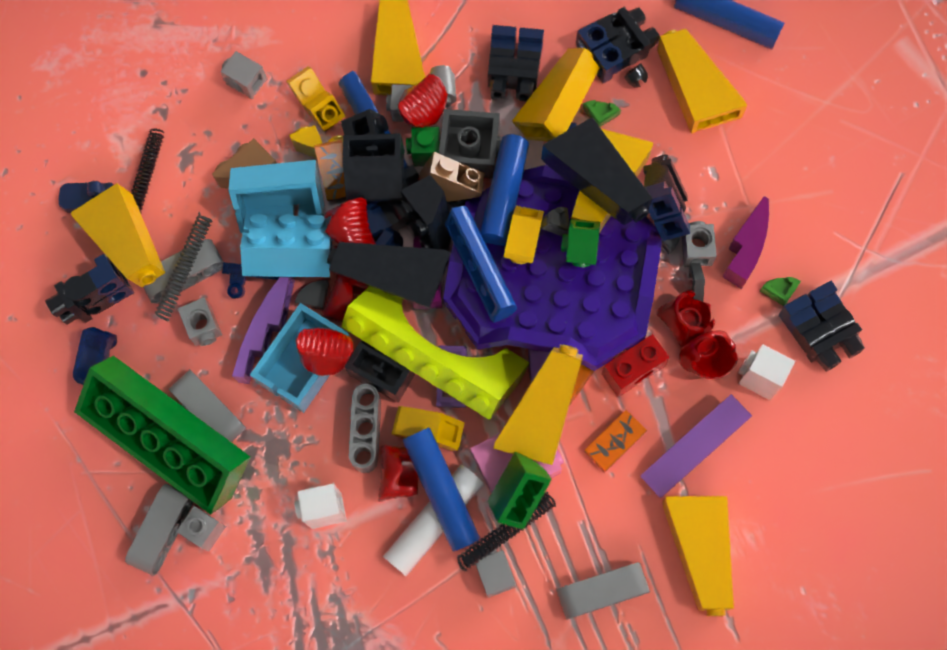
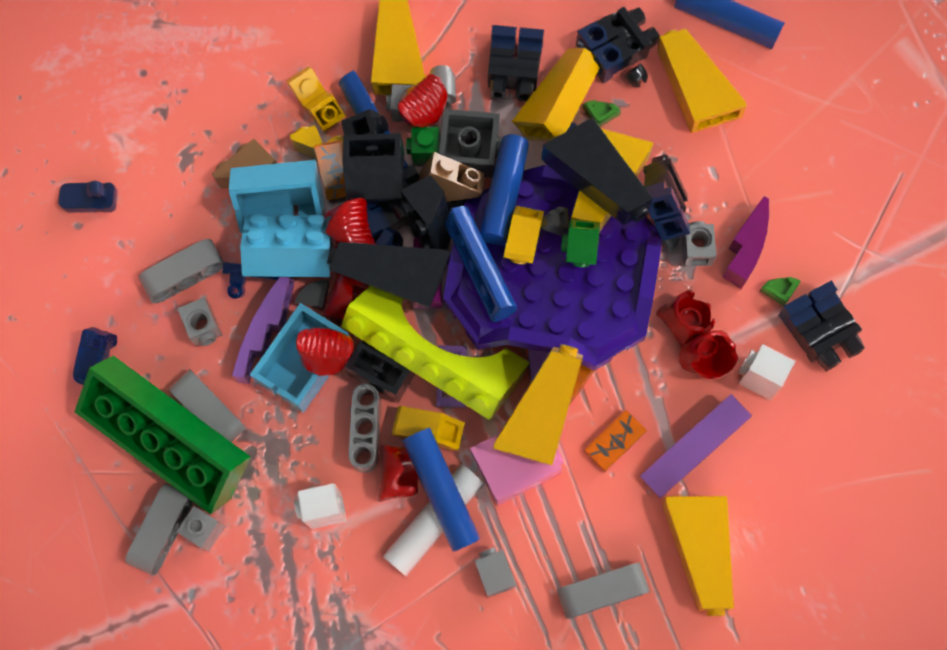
black hips [45,254,134,325] -> none
yellow slope [71,183,165,287] -> none
black piece [131,128,165,214] -> none
dark grey piece [155,212,213,321] -> none
light grey brick [220,51,267,99] -> none
black piece [457,491,556,571] -> none
green brick [487,452,552,530] -> none
red brick [602,334,670,397] -> none
dark grey tile [689,263,705,301] -> none

